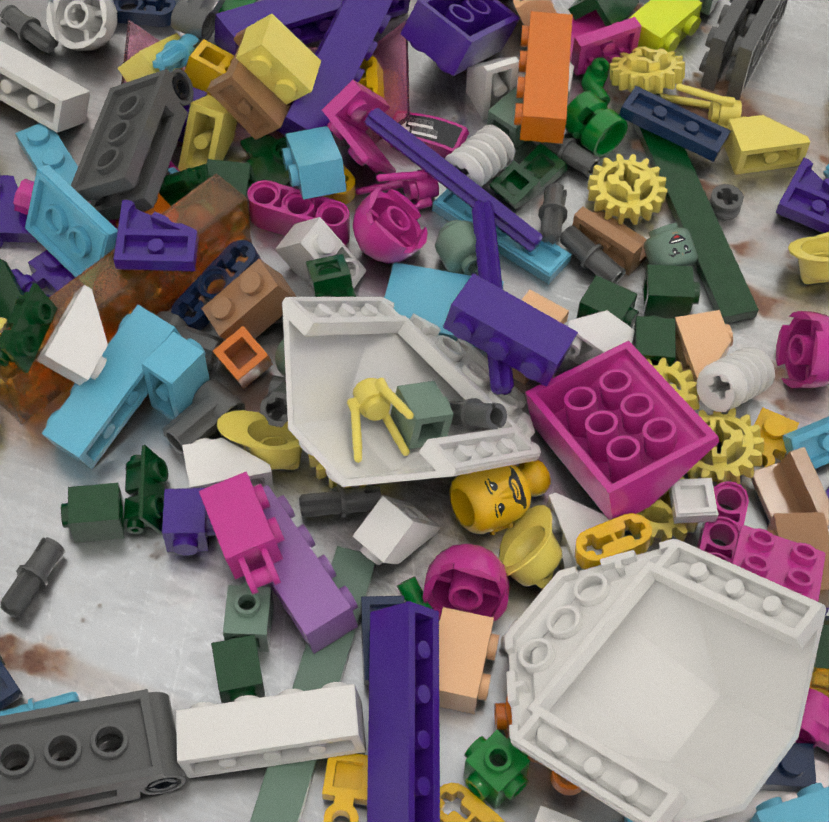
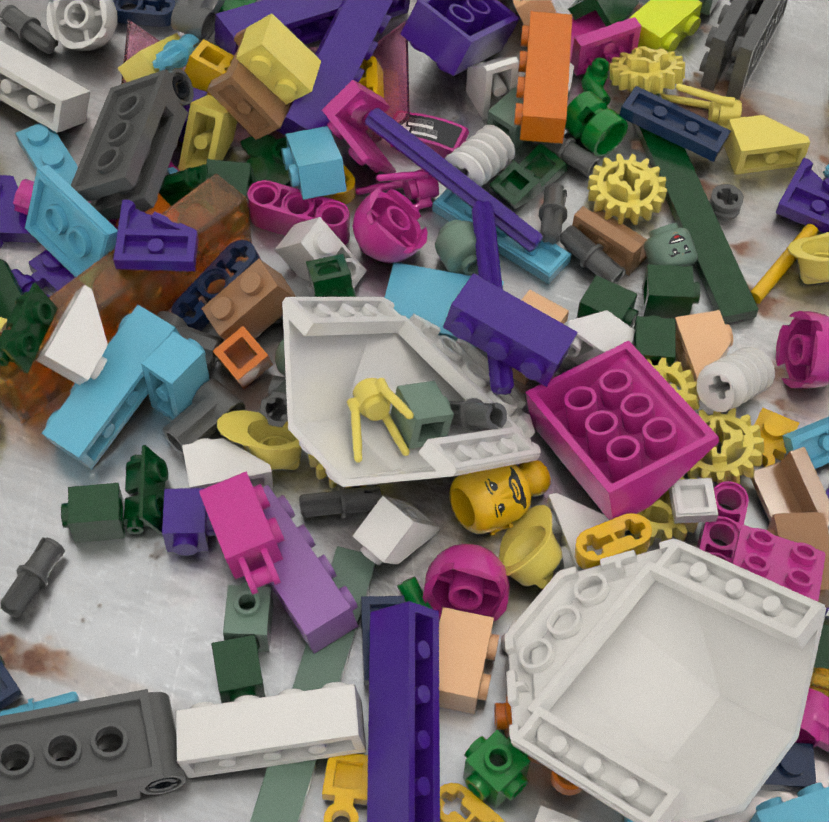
none -> yellow bar [750,223,819,304]

